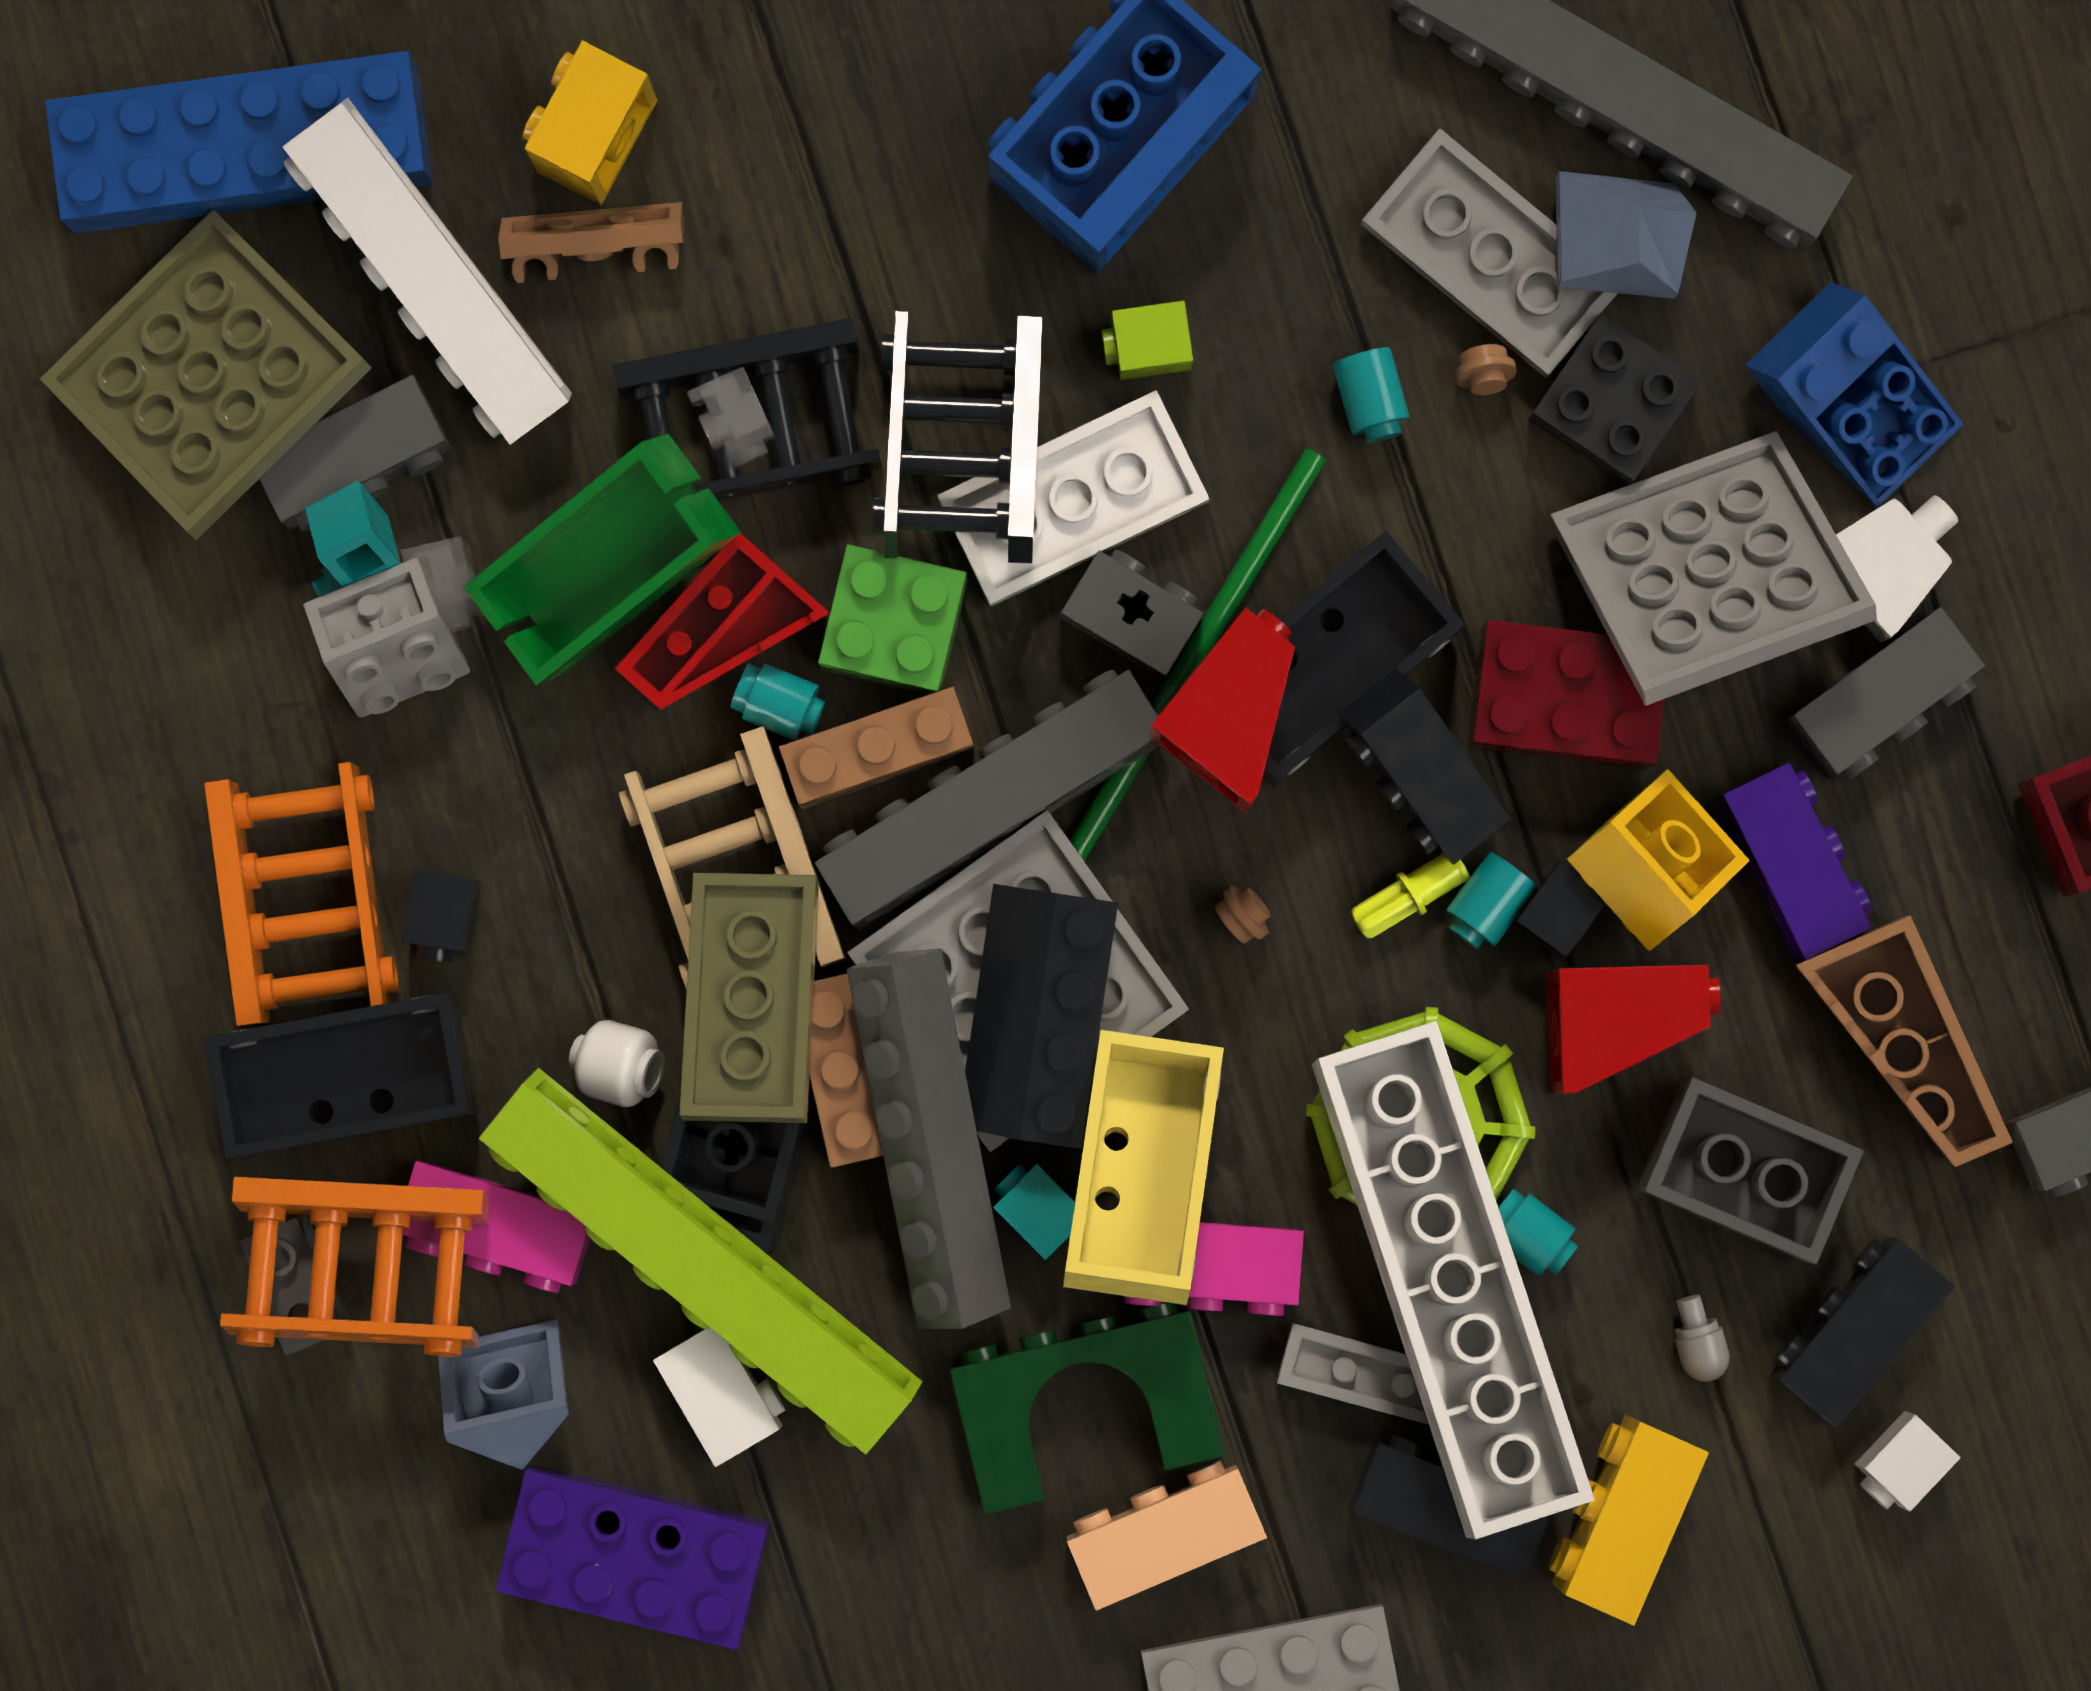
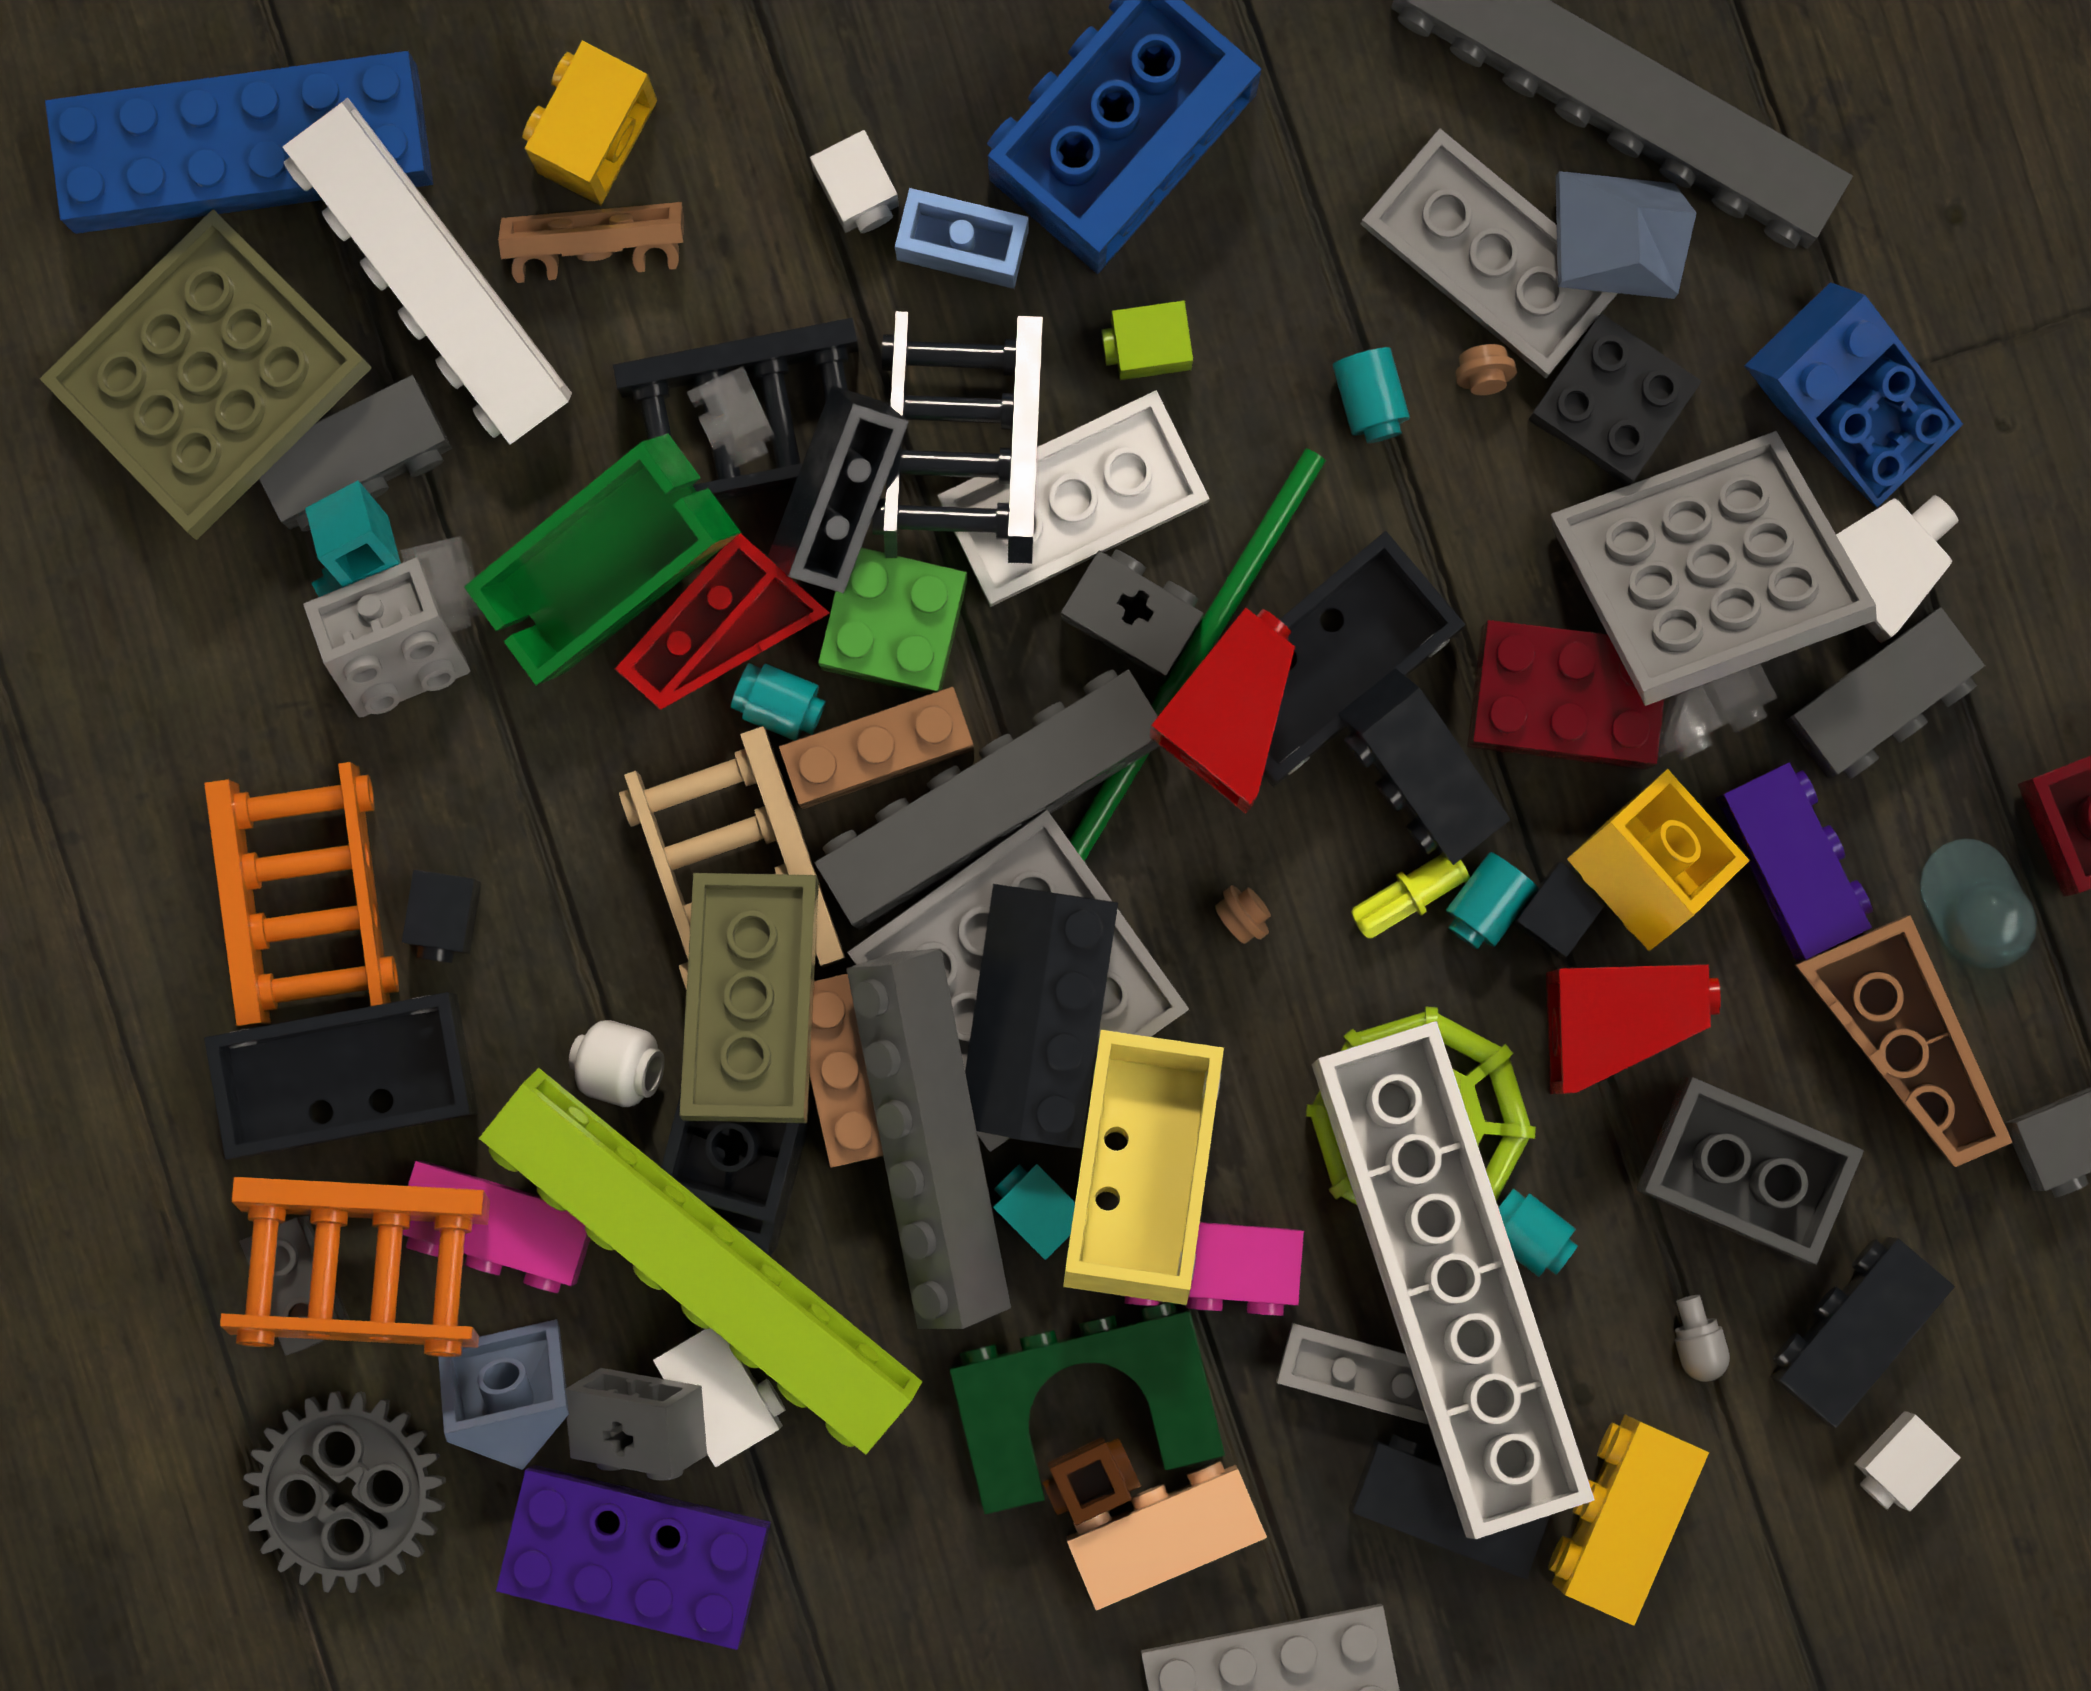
none -> dark grey gear [243,1391,446,1593]
none -> dark grey brick [565,1368,707,1480]
none -> black brick [768,385,909,593]
none -> white brick [810,130,899,233]
none -> light blue brick [895,188,1029,289]
none -> reddish brown brick [1042,1437,1141,1526]
none -> clear slope [1658,663,1778,760]
none -> clear light blue cap [1920,839,2037,970]

